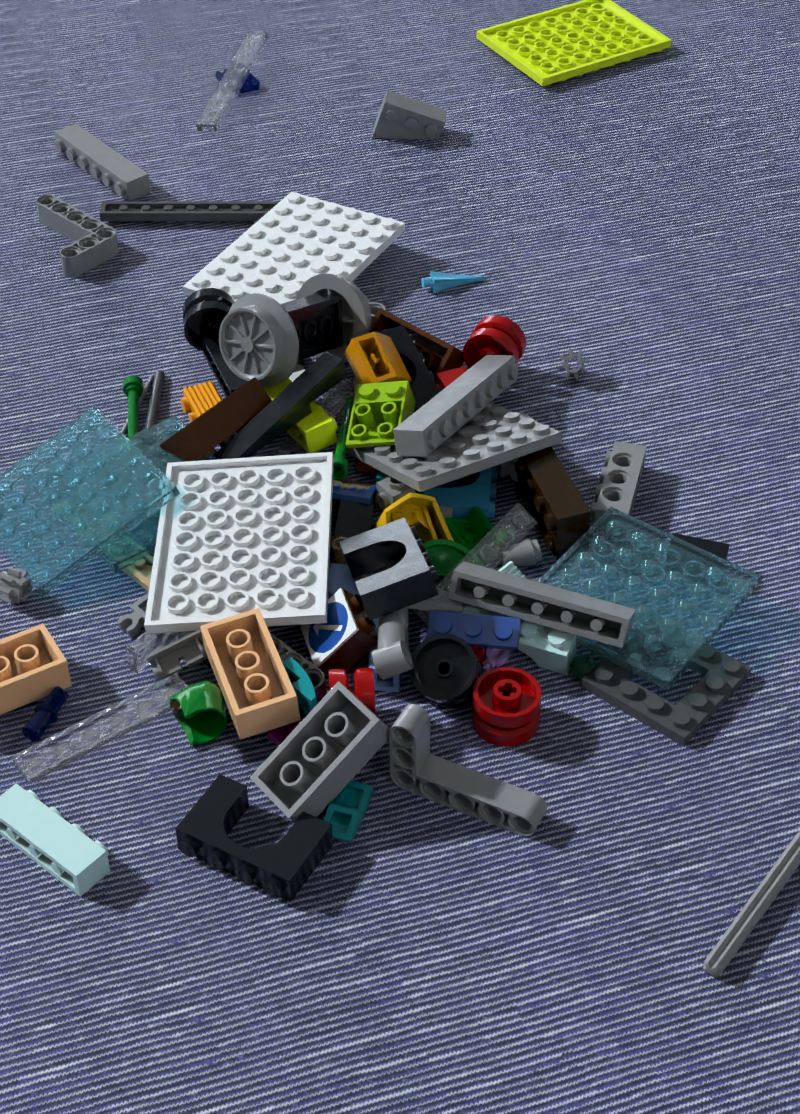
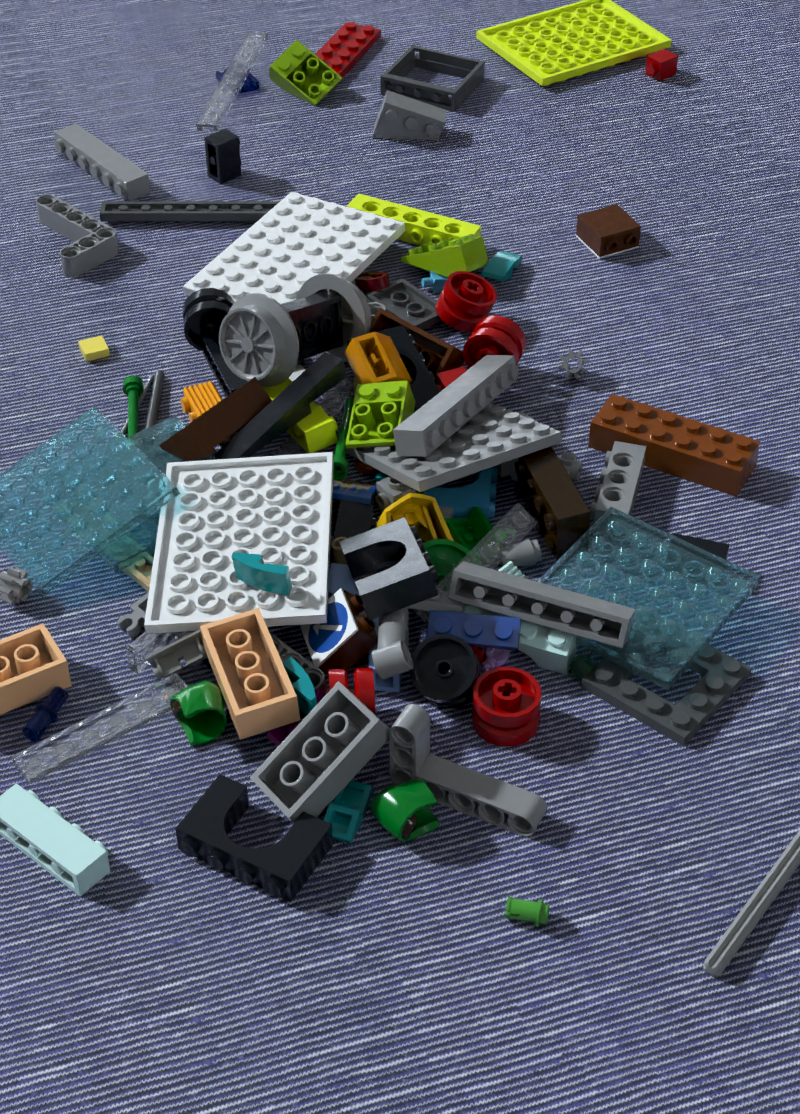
none -> light yellow tile [78,335,110,362]
none -> black brick [204,129,242,184]
none -> teal slope [232,552,292,595]
none -> lime slope [269,40,342,106]
none -> red plate [315,22,381,78]
none -> neon yellow brick [346,194,481,246]
none -> dark red beam [354,272,391,291]
none -> dark grey plate [366,278,443,330]
none -> green piece [370,779,440,842]
none -> dark grey window [381,45,485,112]
none -> lime slope [401,234,489,277]
none -> red wheel [435,271,497,332]
none -> teal slope [482,251,523,282]
none -> bright green pin [505,897,550,927]
none -> light grey gear [557,451,582,481]
none -> reddish brown piece [576,204,641,259]
none -> dark orange brick [588,394,760,497]
none -> red brick [645,49,678,81]

